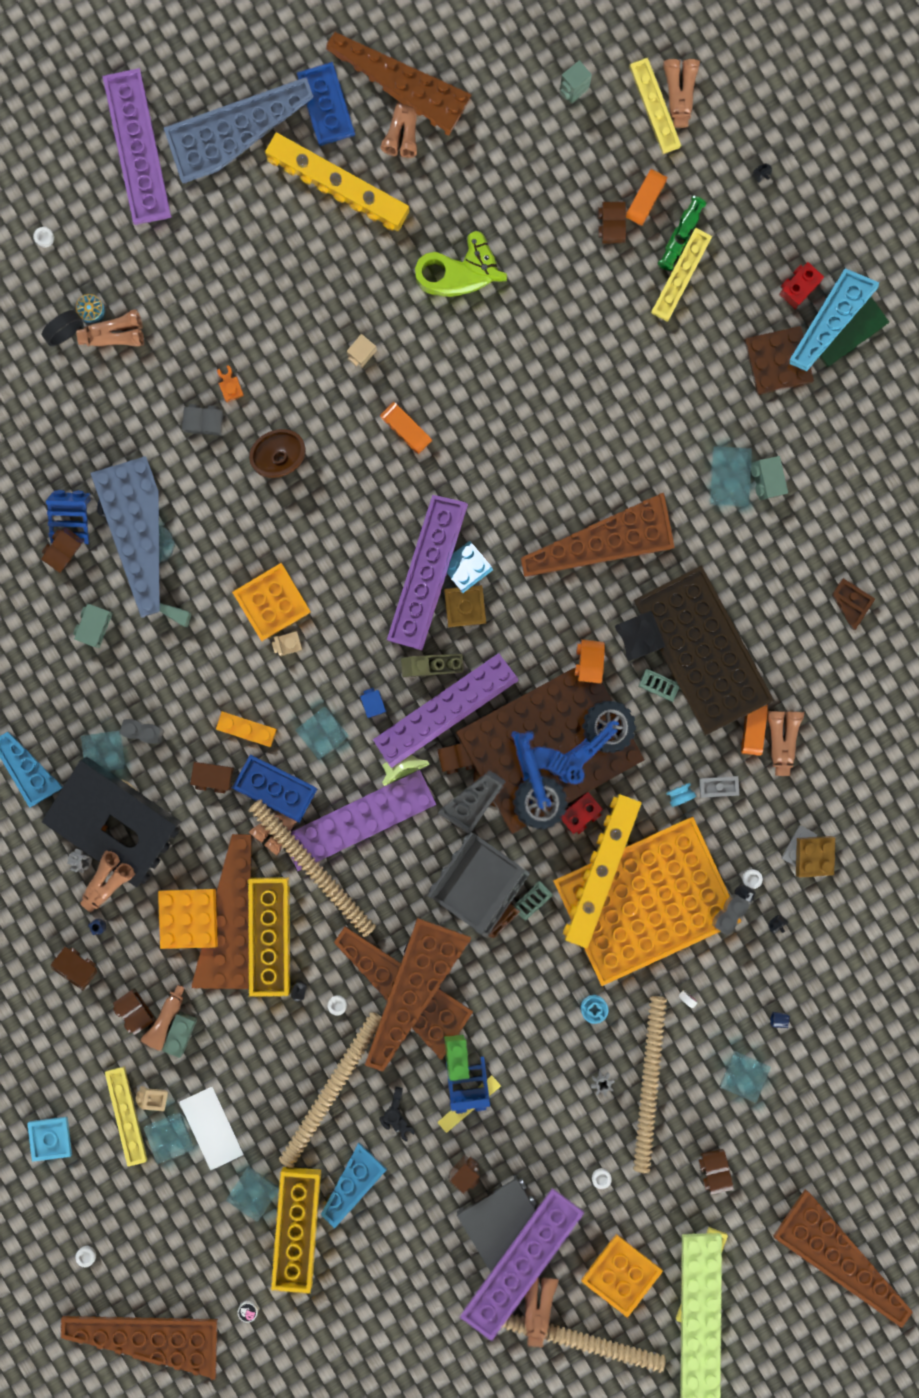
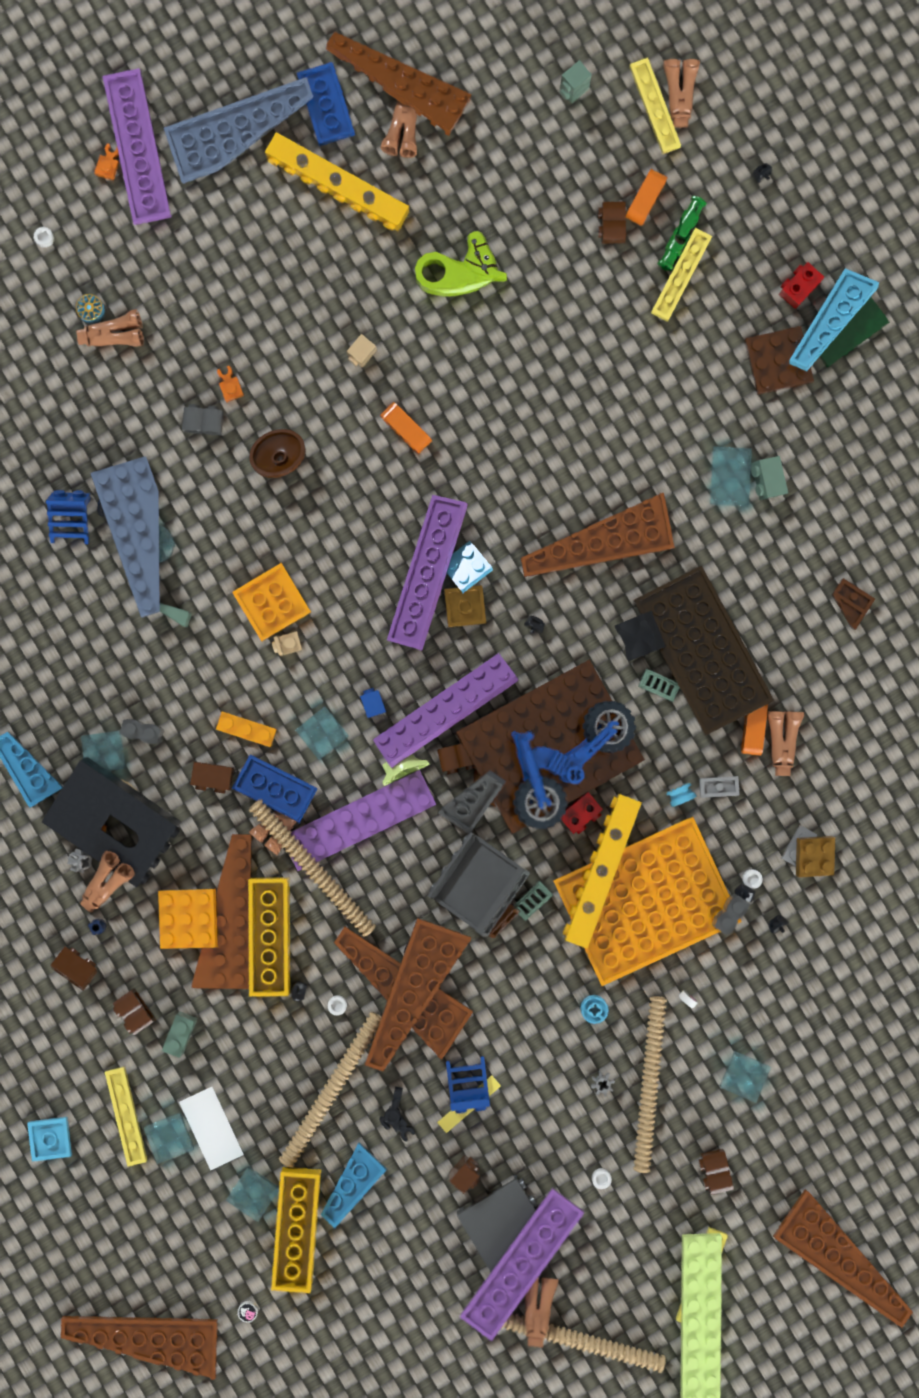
black tyre [41,310,83,346] -> none
reddish brown brick [41,527,84,573] -> none
sand green brick [73,604,113,648] -> none
white tile [75,1246,96,1267] -> none
tan bracket [136,1086,168,1111] -> none
nougat piece [141,985,185,1051] -> none
olive slope [401,654,464,678] -> none
bright green brick [444,1035,469,1081] -> none
orange brick [575,639,605,684] -> none
light orange plate [581,1233,663,1318] -> none
dark blue hose [770,1012,790,1028] -> none
none -> orange plate [94,144,120,181]
none -> black piece [524,616,545,634]

